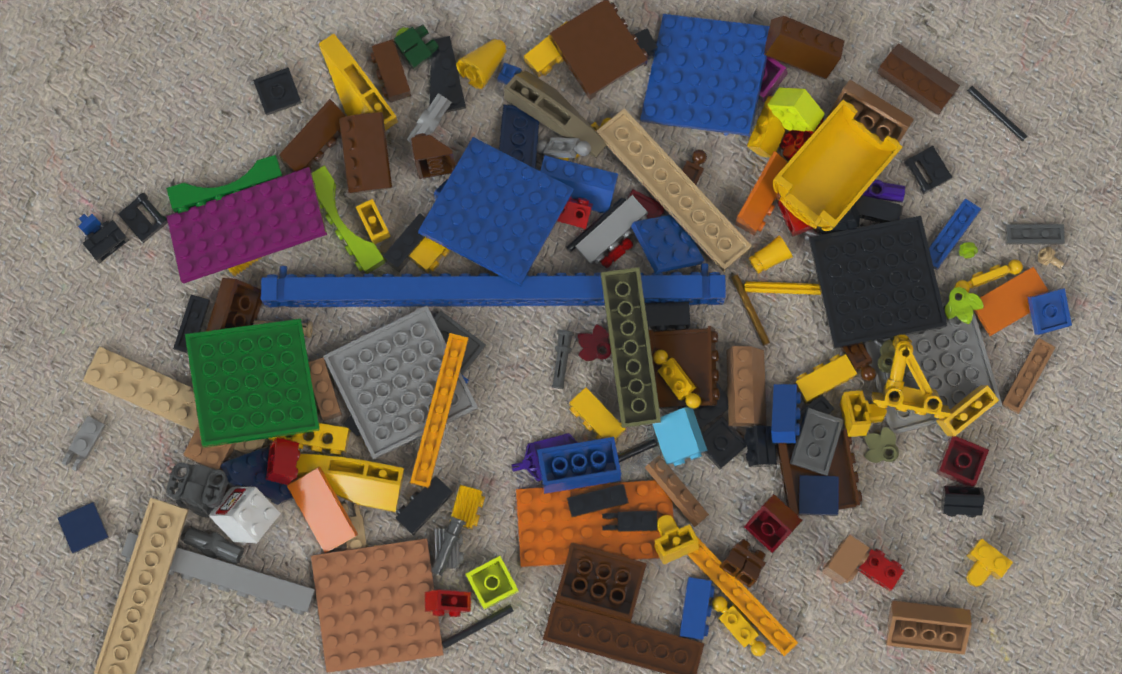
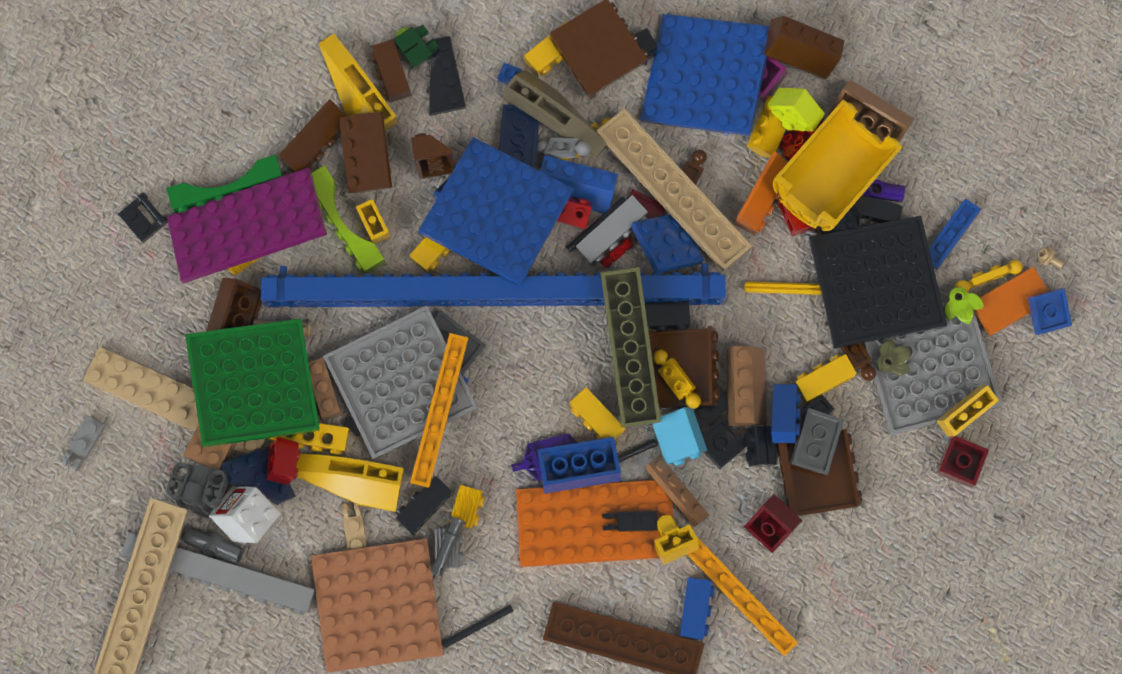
dark blue tile [58,502,109,554] -> none
blue tile [78,214,102,236] -> none
black brick [83,220,129,264] -> none
black plate [173,294,210,354] -> none
black plate [253,67,302,116] -> none
orange tile [287,467,358,553] -> none
black brick [383,213,426,272] -> none
light grey piece [407,93,452,144] -> none
red brick [425,590,471,617] -> none
yellow cone [456,39,507,89] -> none
neon yellow brick [466,556,519,610] -> none
dark grey pin [552,330,574,389] -> none
reddish brown slope [555,542,647,623] -> none
black plate [567,484,629,518] -> none
dark red plate [578,324,611,361] -> none
yellow plate [712,596,766,657] -> none
reddish brown hips [719,539,766,588] -> none
pearl gold bar [731,274,770,346] -> none
yellow plant [748,235,793,274] -> none
dark blue tile [799,475,839,516] -> none
medium nougat brick [821,534,870,585] -> none
yellow brick [839,390,887,437] -> none
red brick [857,549,904,591] -> none
olive plate [864,426,899,463] -> none
yellow plate [871,334,951,419] -> none
reddish brown slope [877,43,960,116] -> none
medium nougat slope [886,601,972,655] -> none
black plate [904,146,952,194] -> none
black brick [941,486,985,518] -> none
lime plate [959,242,978,259] -> none
yellow brick [966,538,1013,587] -> none
black bar [967,86,1028,142] -> none
medium nougat plate [1002,338,1056,414] -> none
dark grey plate [1006,224,1065,245] -> none

